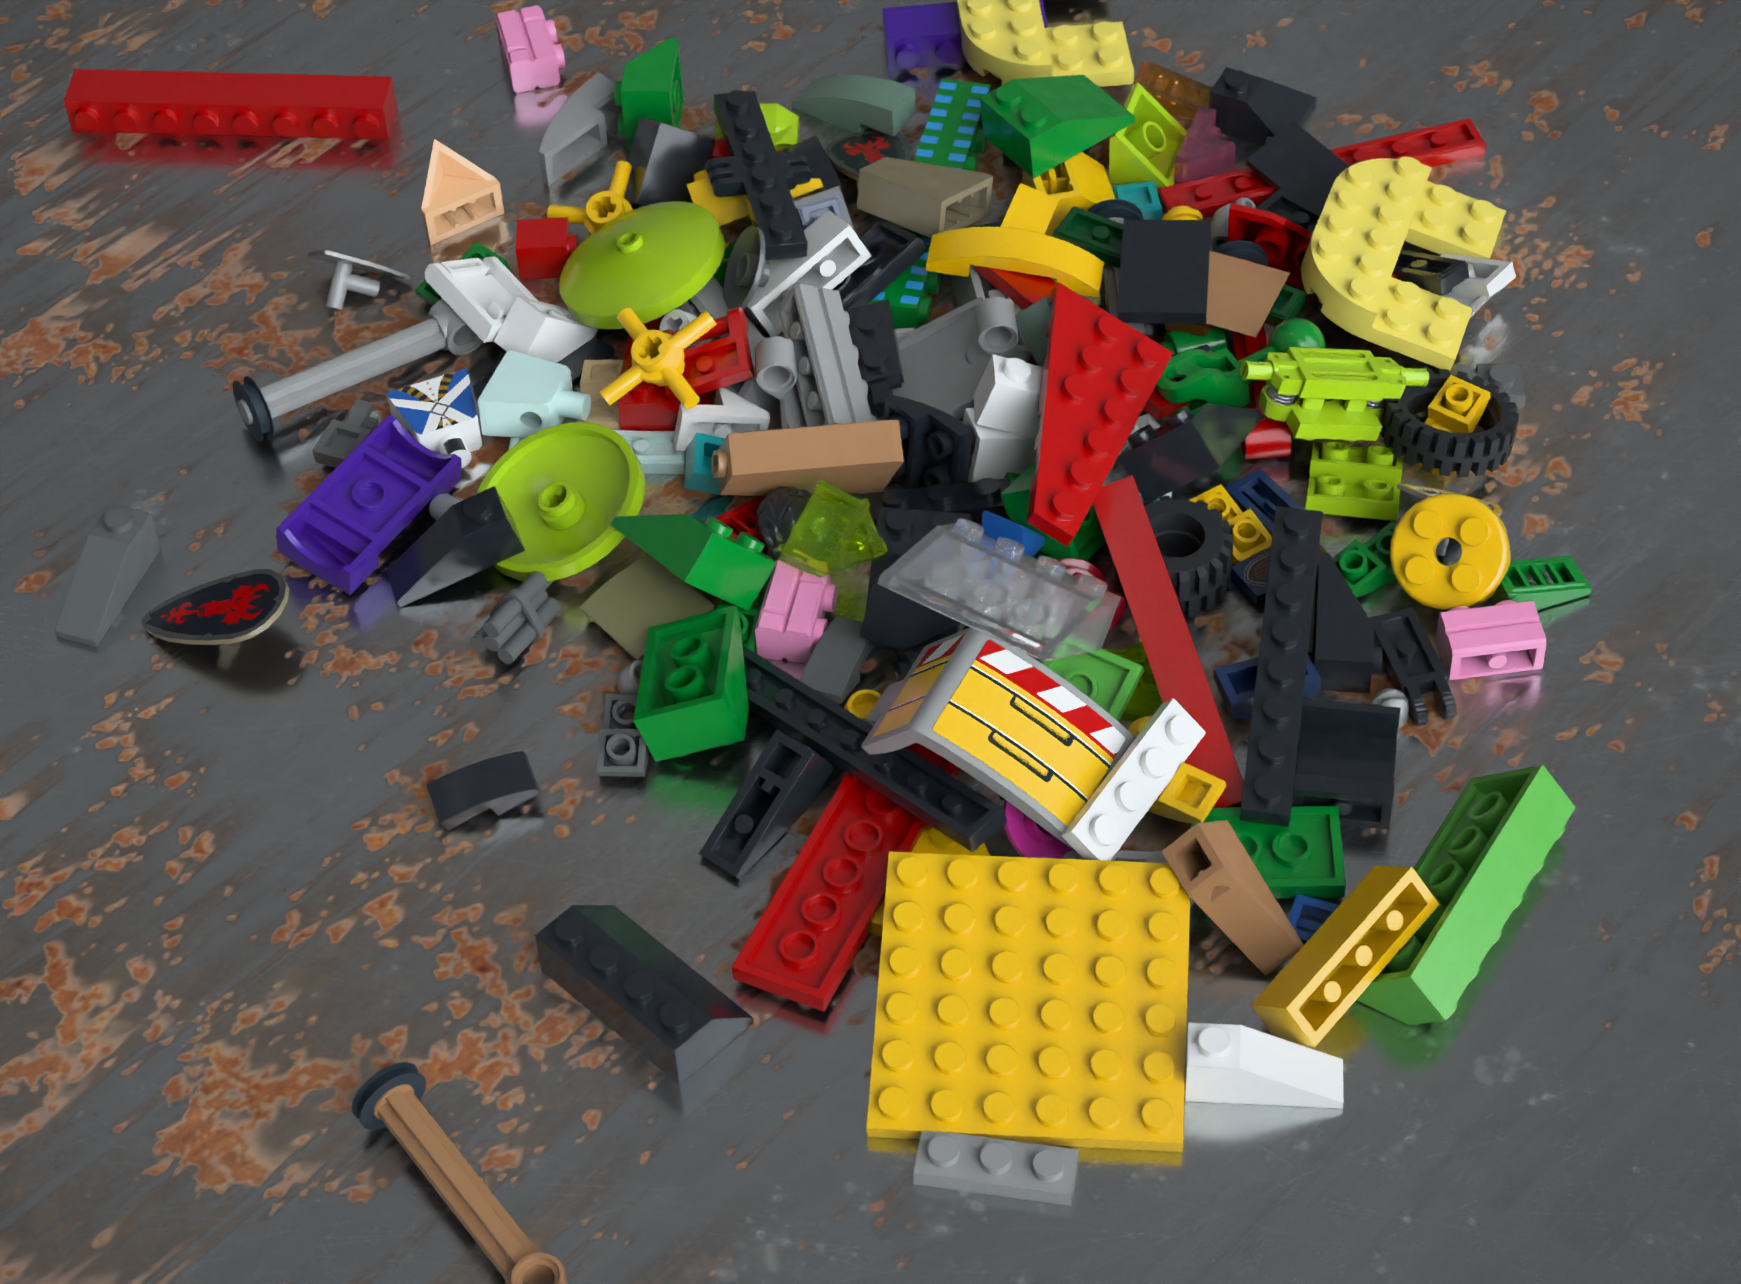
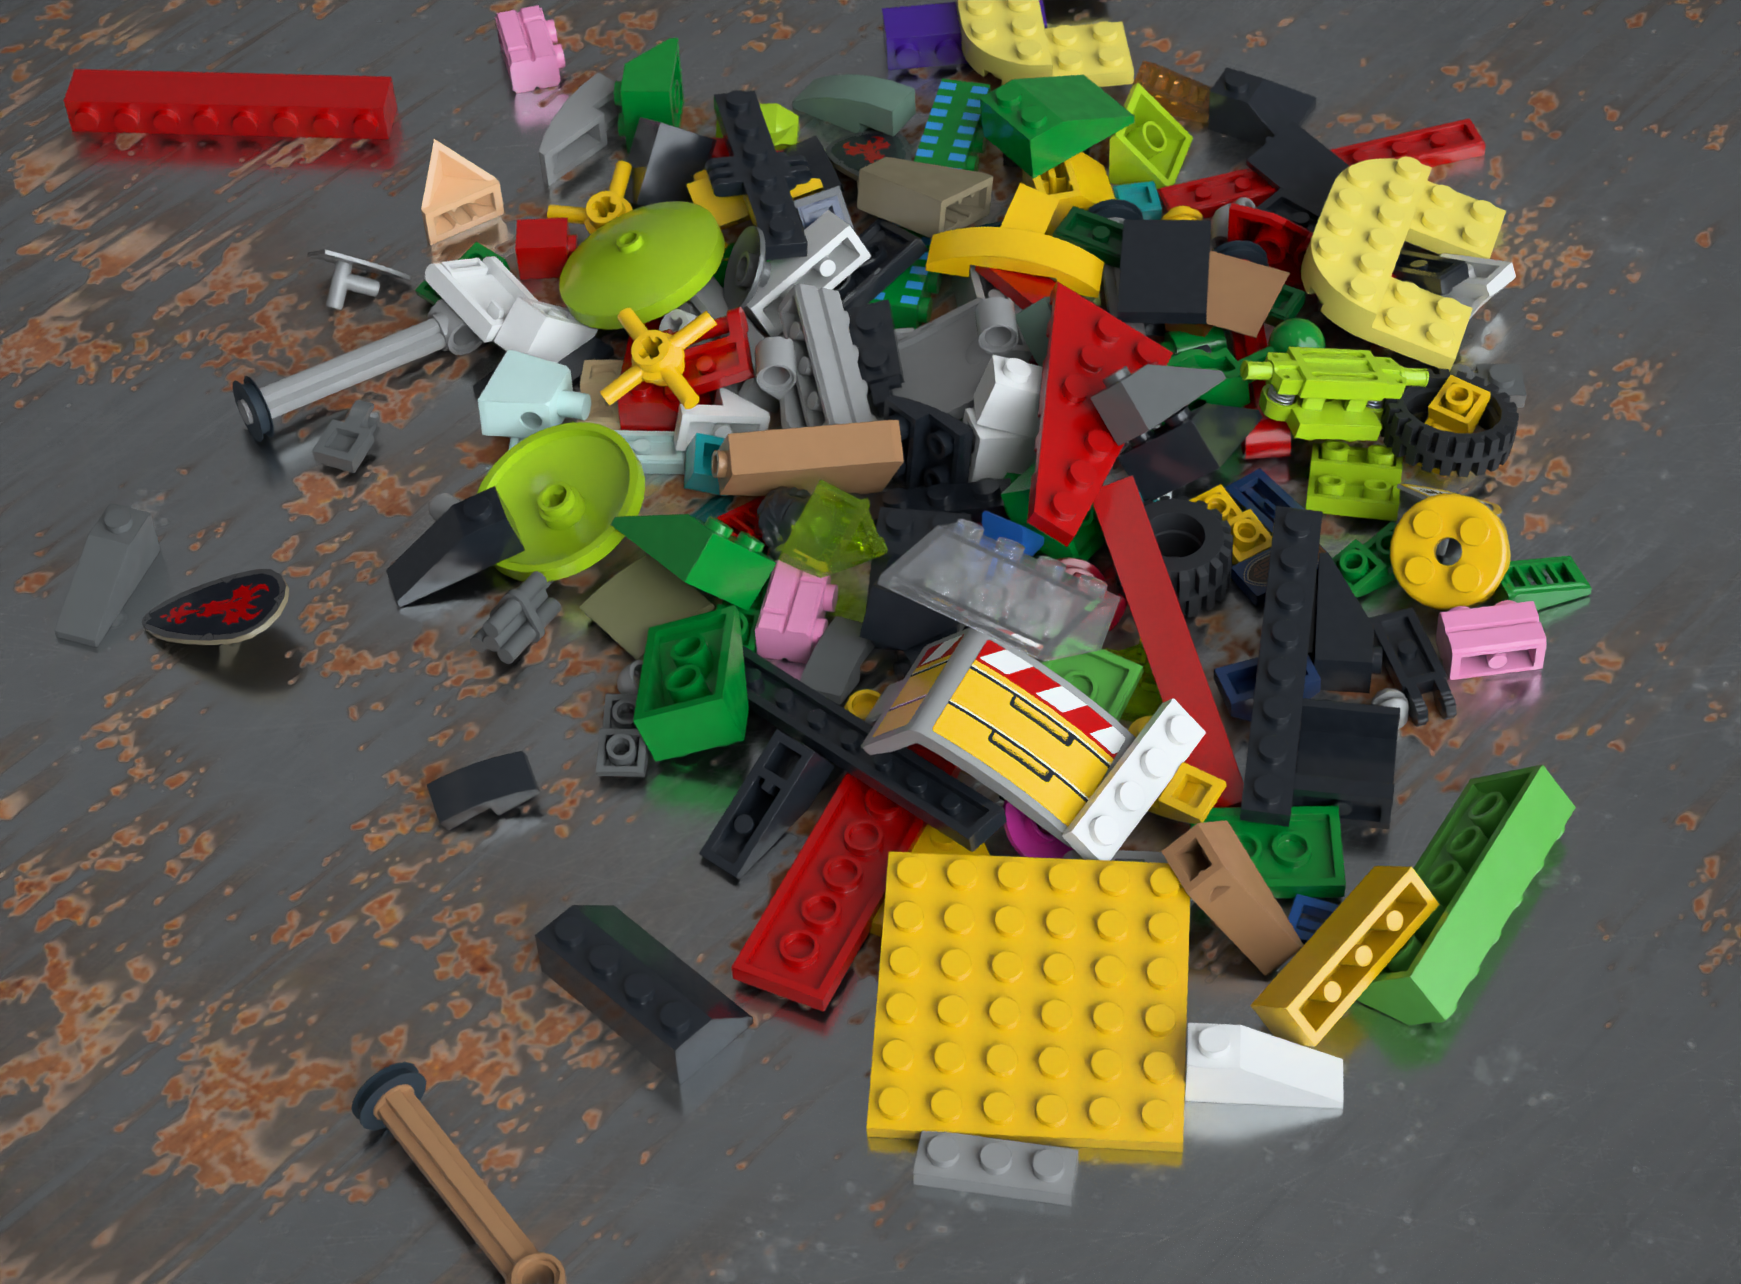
dark purple piece [276,414,462,595] -> none
torso [386,368,482,469] -> none
clear pink slope [1174,106,1236,185] -> none
none -> dark grey slope [1090,364,1227,446]

